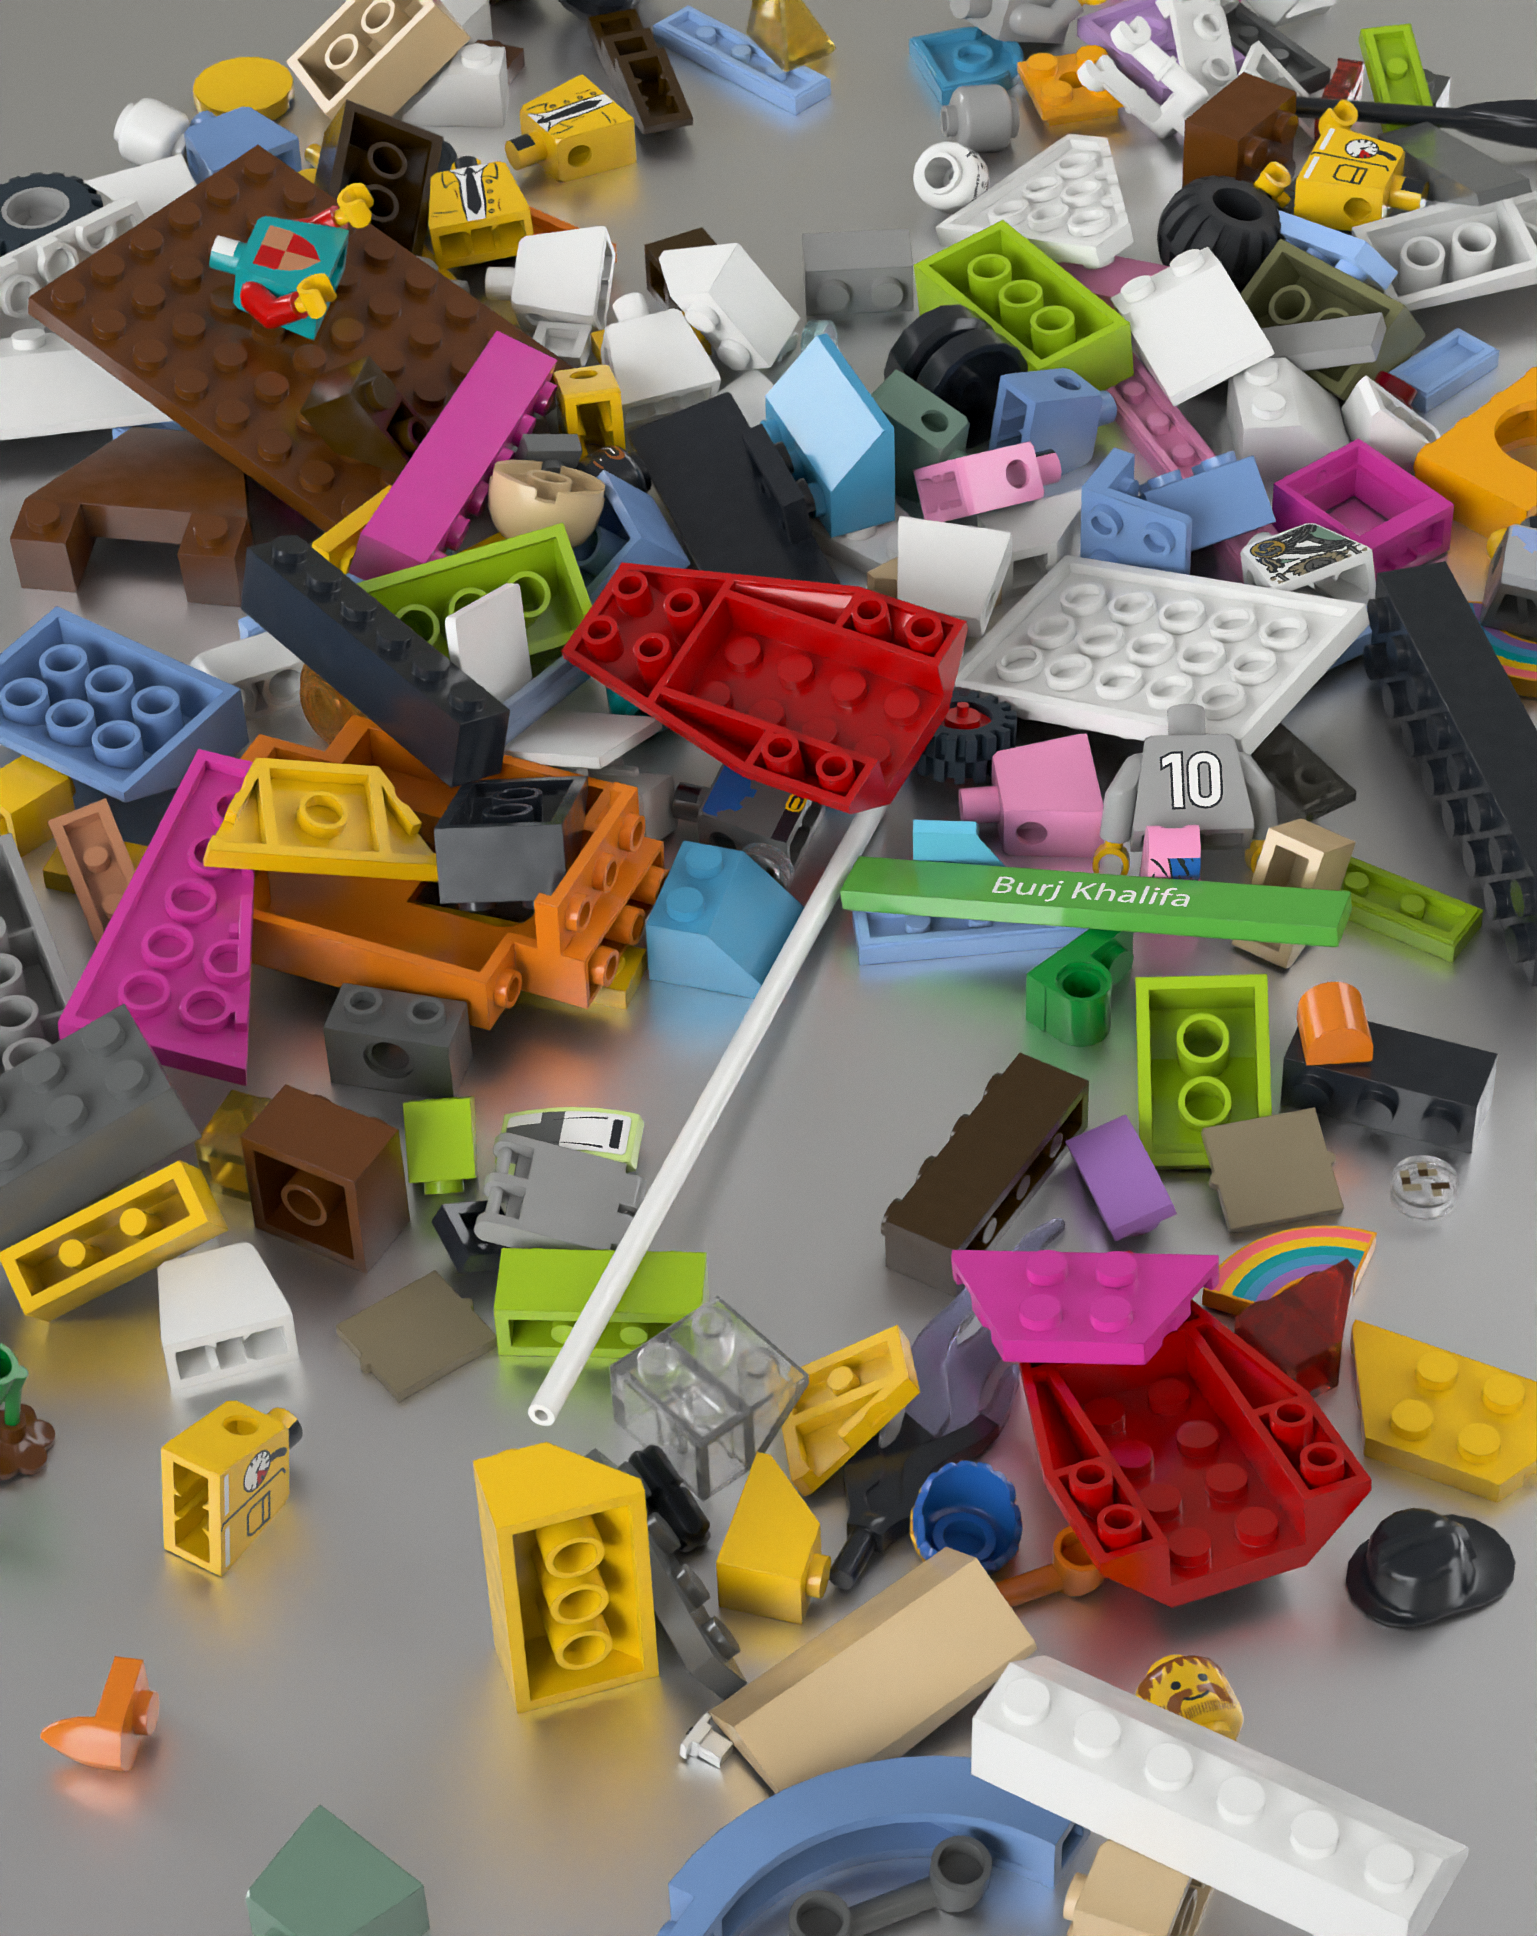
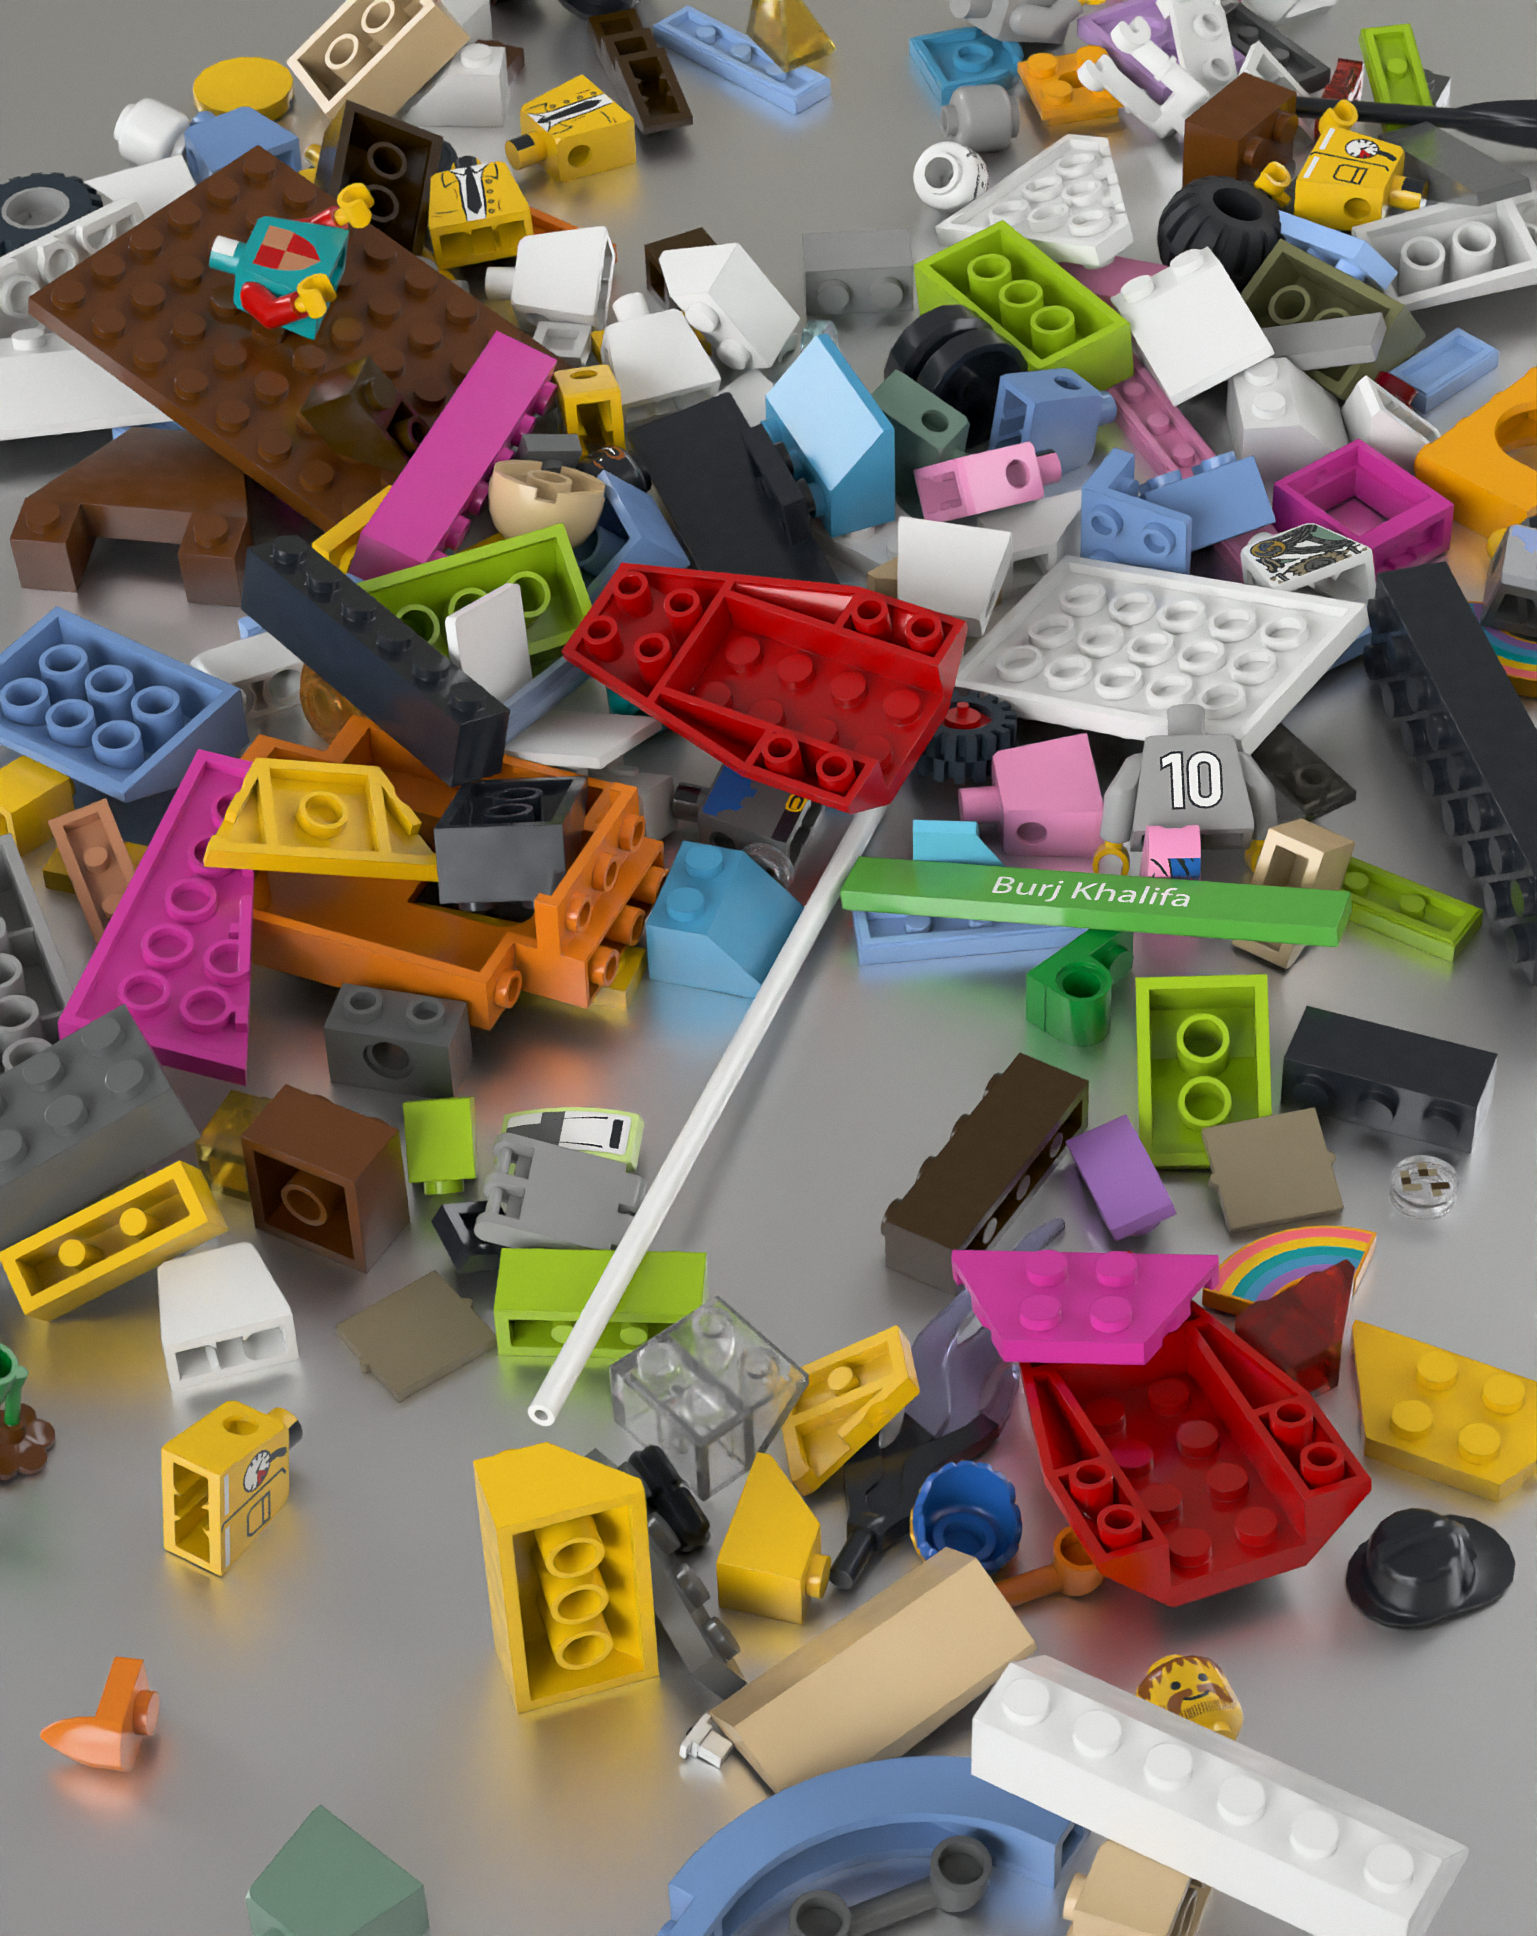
orange brick [1297,982,1373,1066] -> none

